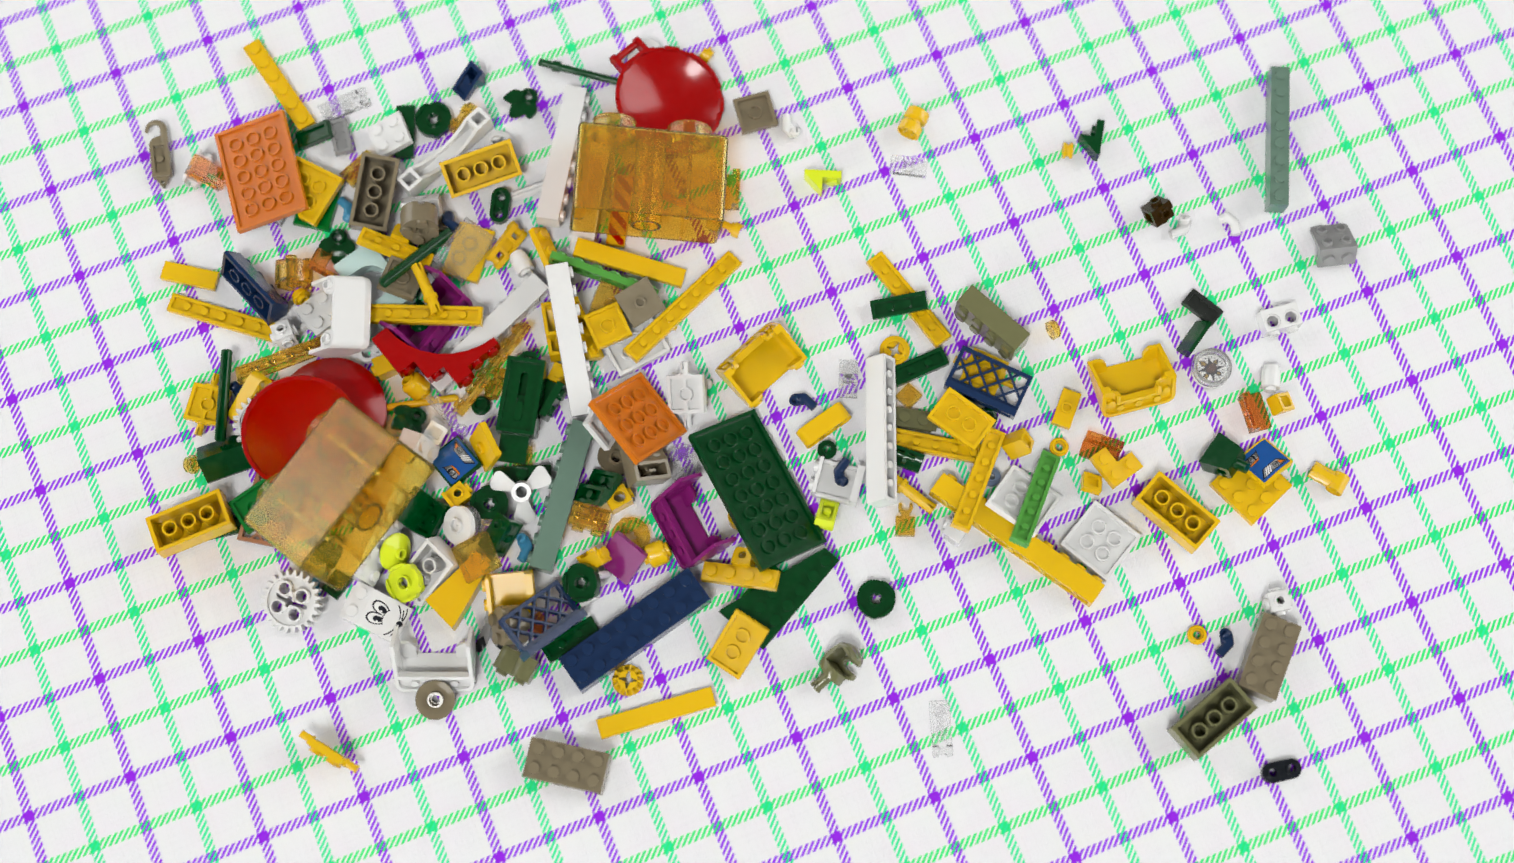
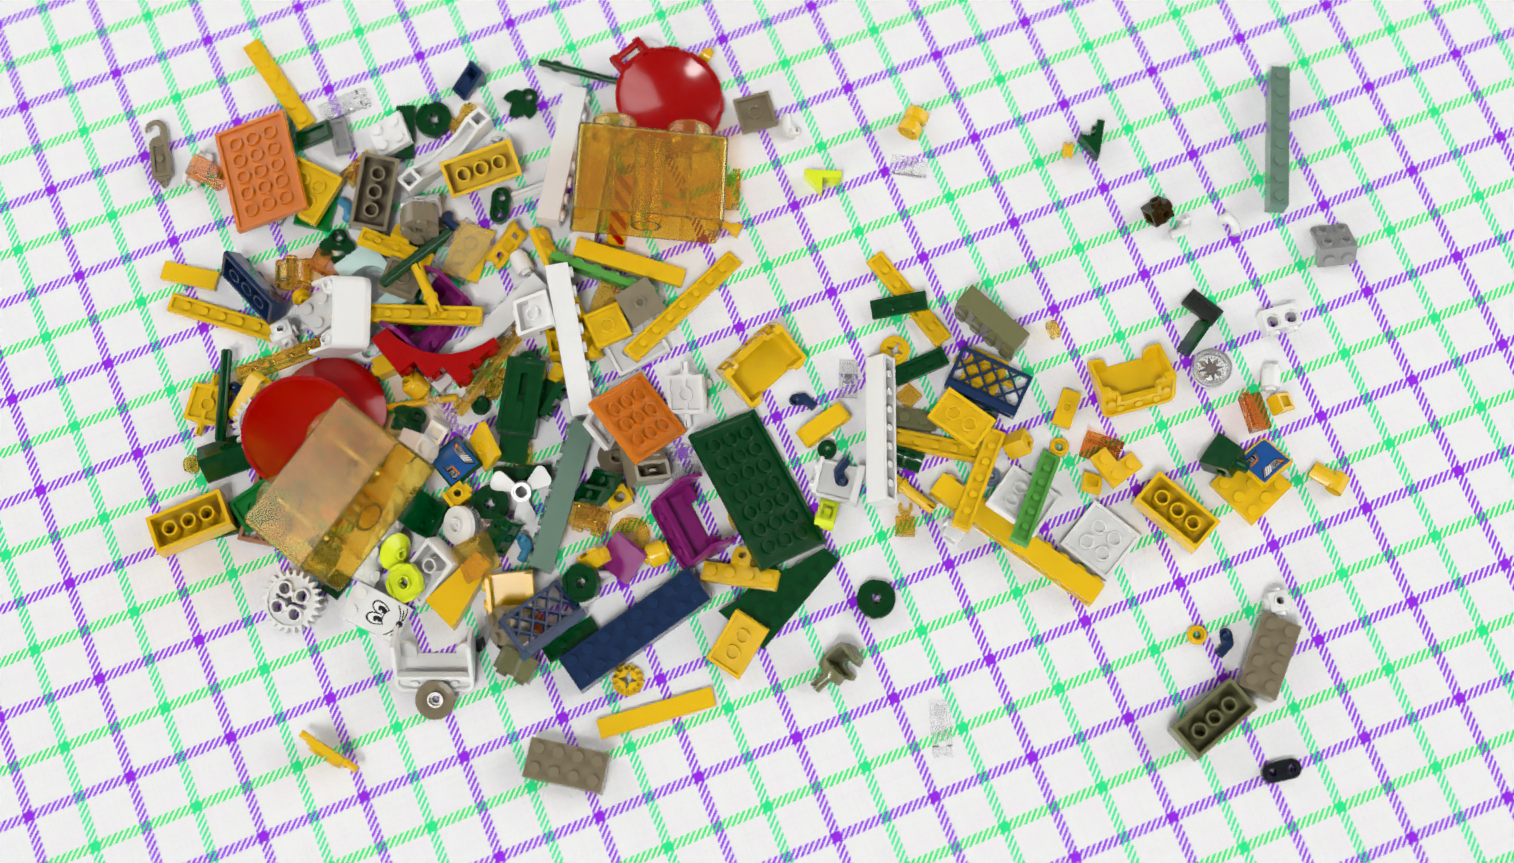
none -> white plate [512,289,555,340]

